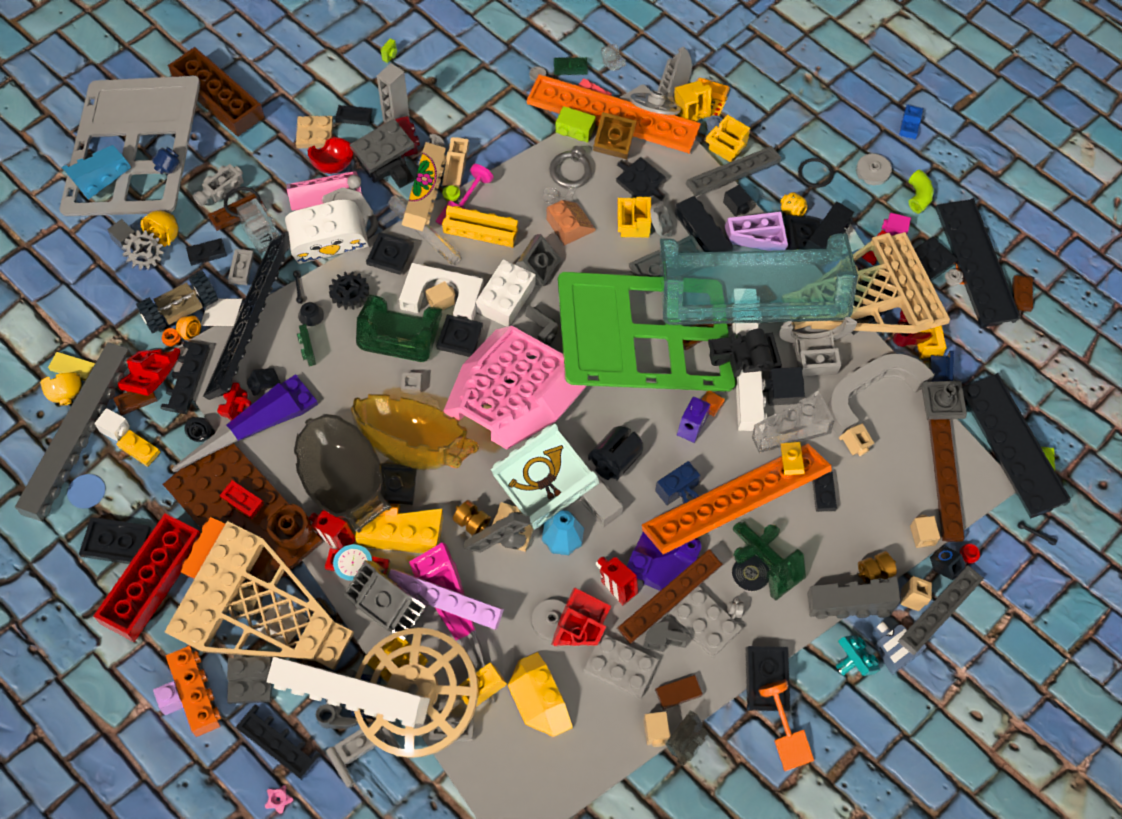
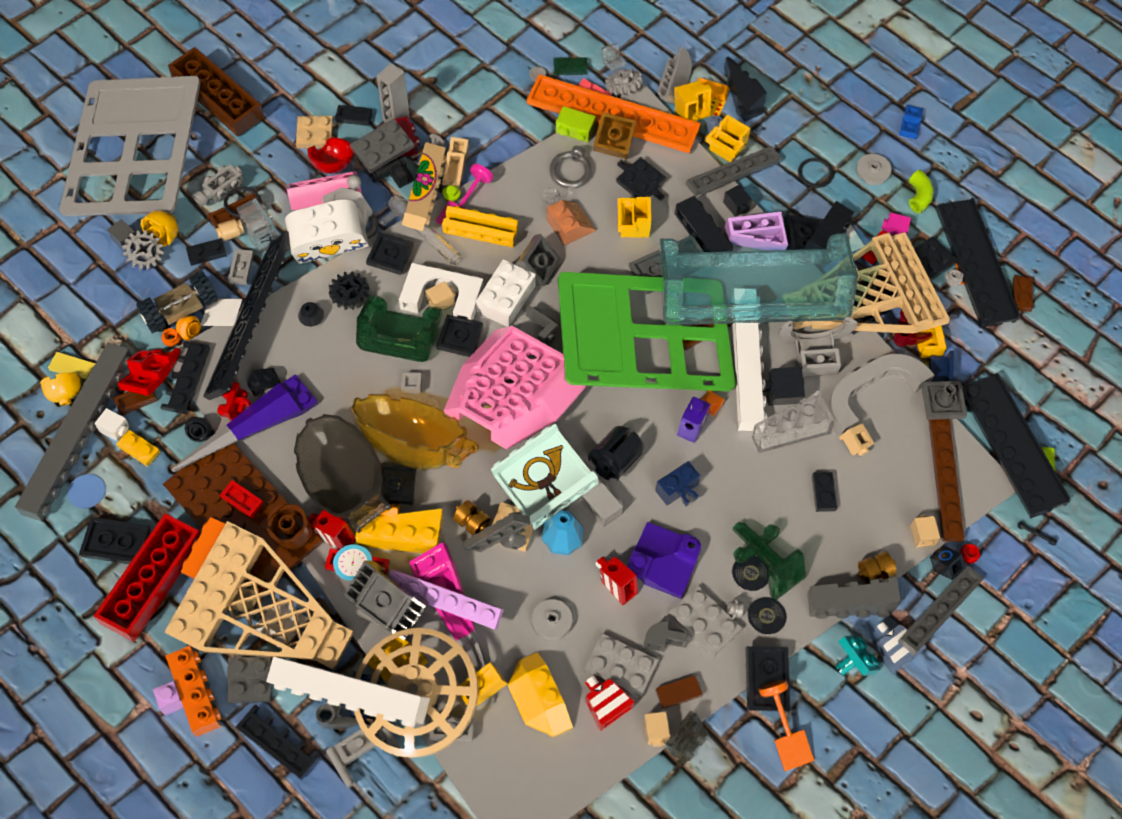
dark azure wedge [62,145,131,200] -> none
dark blue head [152,147,180,175] -> none
bright pink plate [265,785,293,814] -> none
black hinge [293,270,303,304] -> none
clear green plate [297,324,316,366] -> none
lime plate [381,38,397,63] -> none
red slope [551,588,611,646] -> none
reddish brown tile [616,549,723,644] -> none
light grey wheel [630,90,681,115] -> none
orange plate [642,444,831,554] -> none
light grey plate [650,202,672,238] -> none
black plate [708,328,782,377] -> none
yellow head [780,192,808,217] -> none
yellow plate [780,442,804,475] -> none
tan brick [901,576,932,611] -> none
none -> tan brick [215,219,244,241]
none -> red torso [585,675,635,731]
none -> light grey gear [605,68,643,95]
none -> black wedge [724,56,767,122]
none -> black sticker [748,597,786,635]

